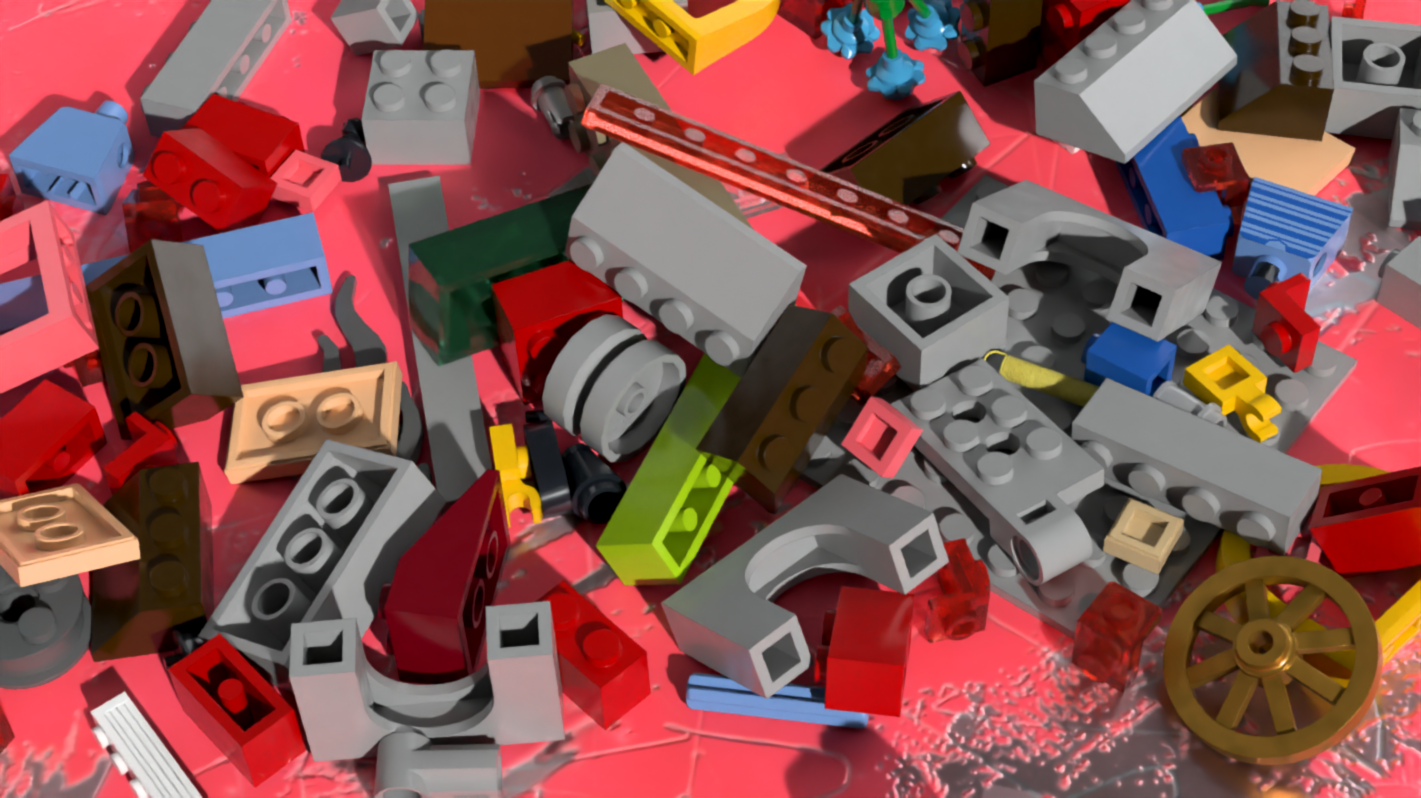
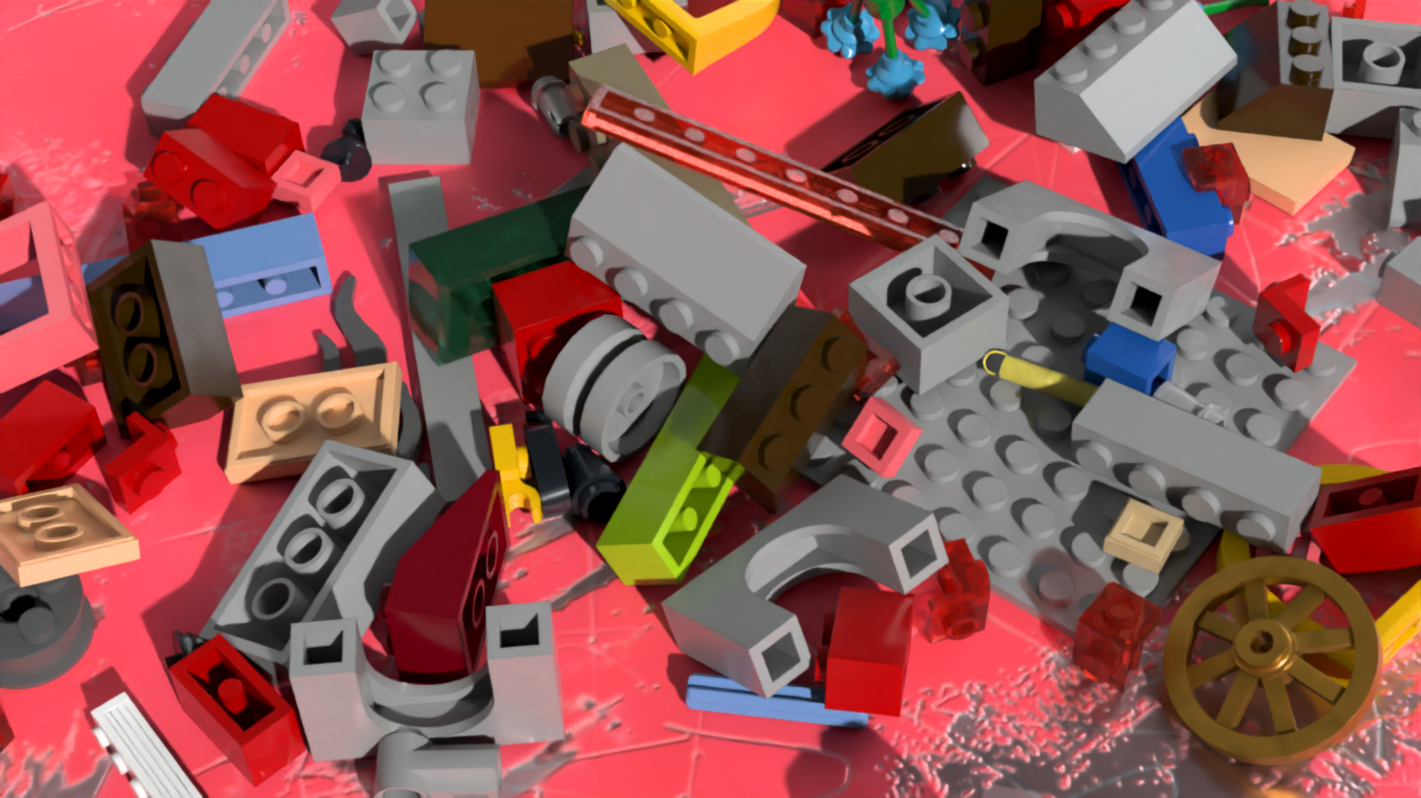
medium blue torso [9,100,135,215] -> none
dark brown slope [91,462,214,662] -> none
red brick [535,580,651,730] -> none
light grey hinge [890,358,1104,586] -> none
yellow plate [1183,344,1282,443] -> none
medium blue torso [1232,177,1353,300] -> none

